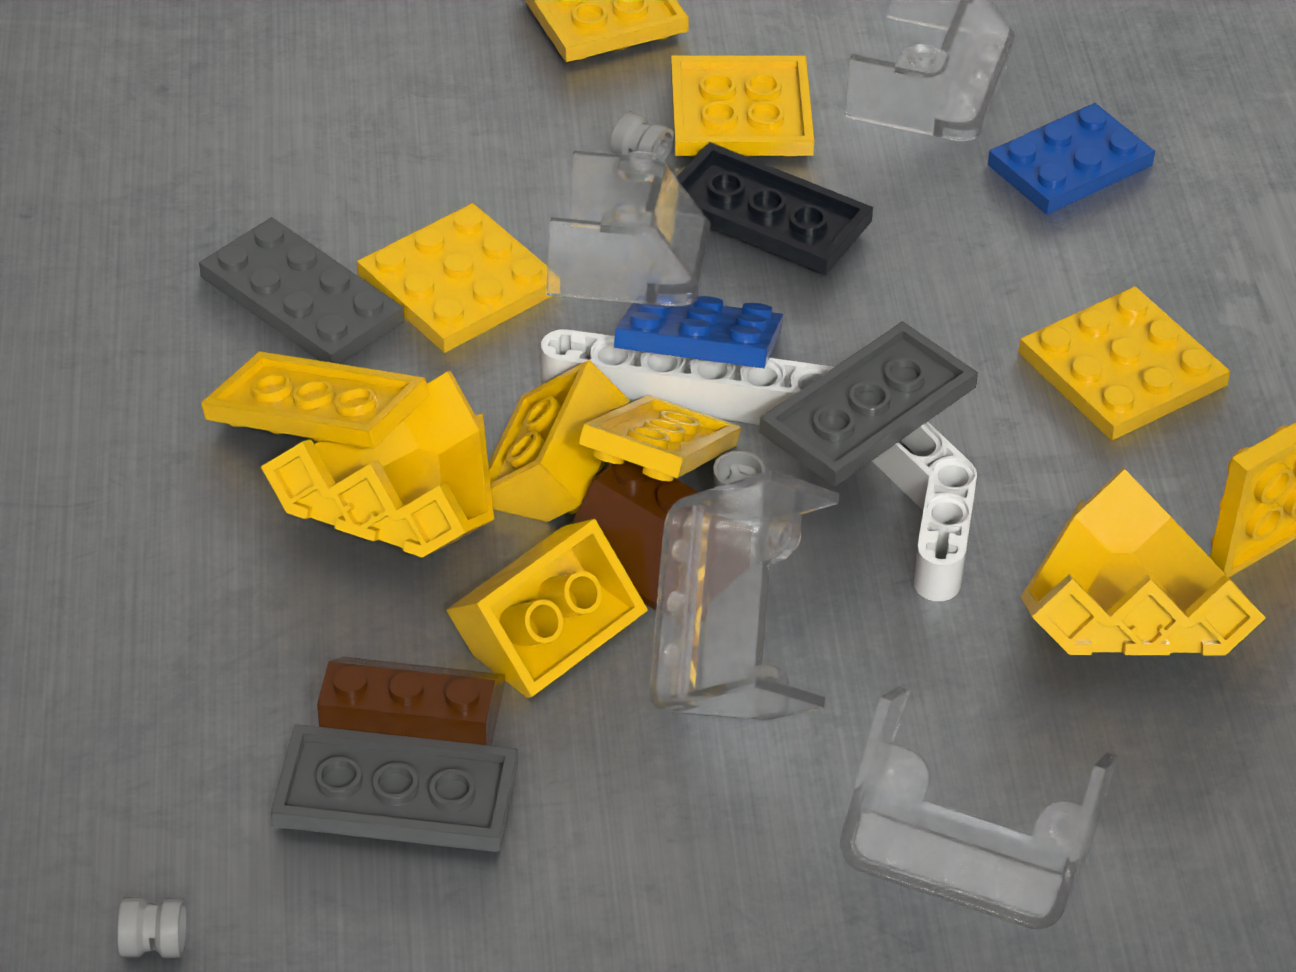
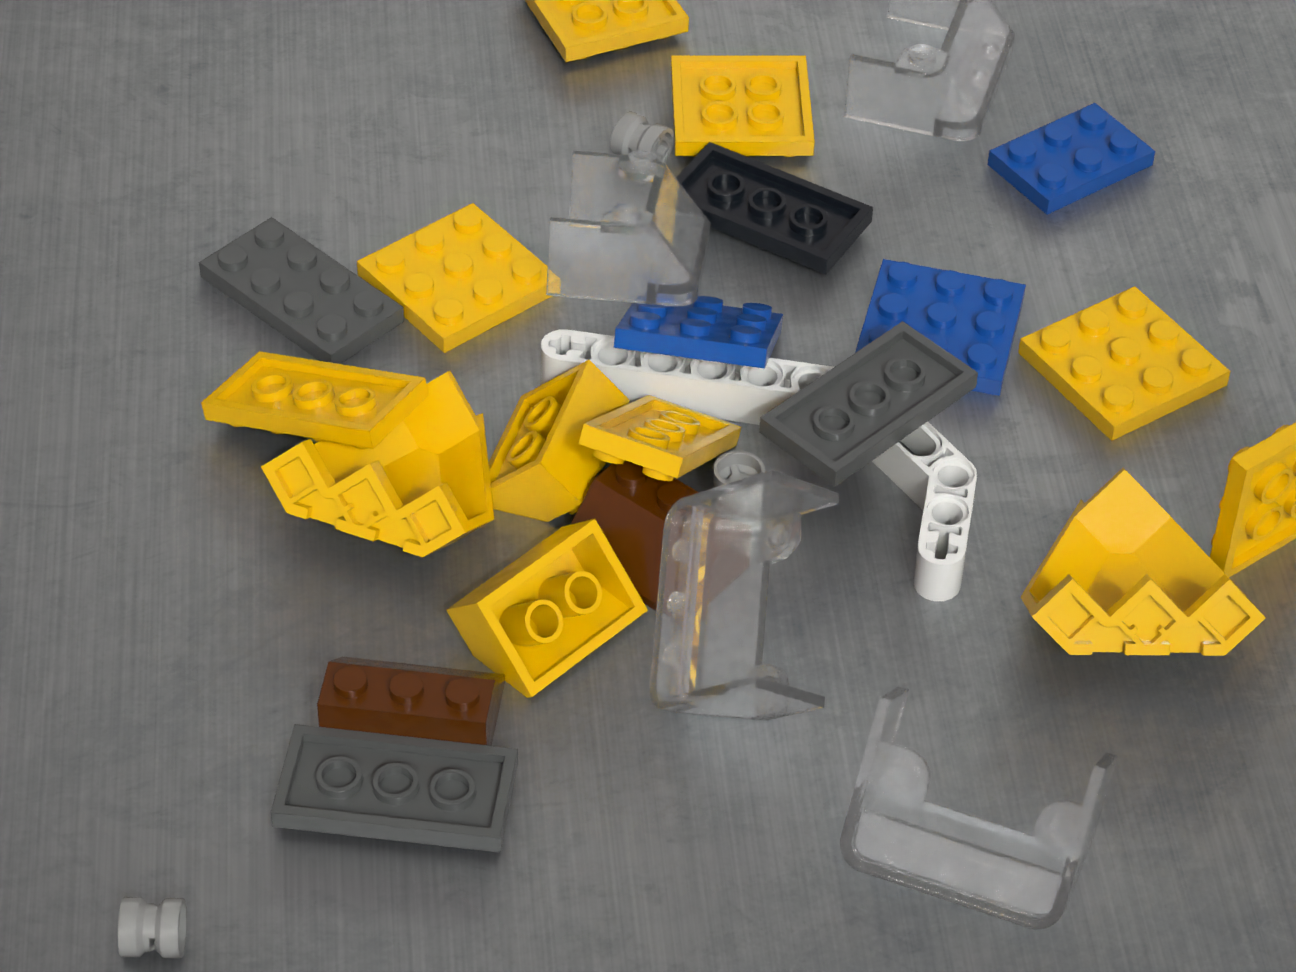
none -> blue plate [855,259,1026,396]

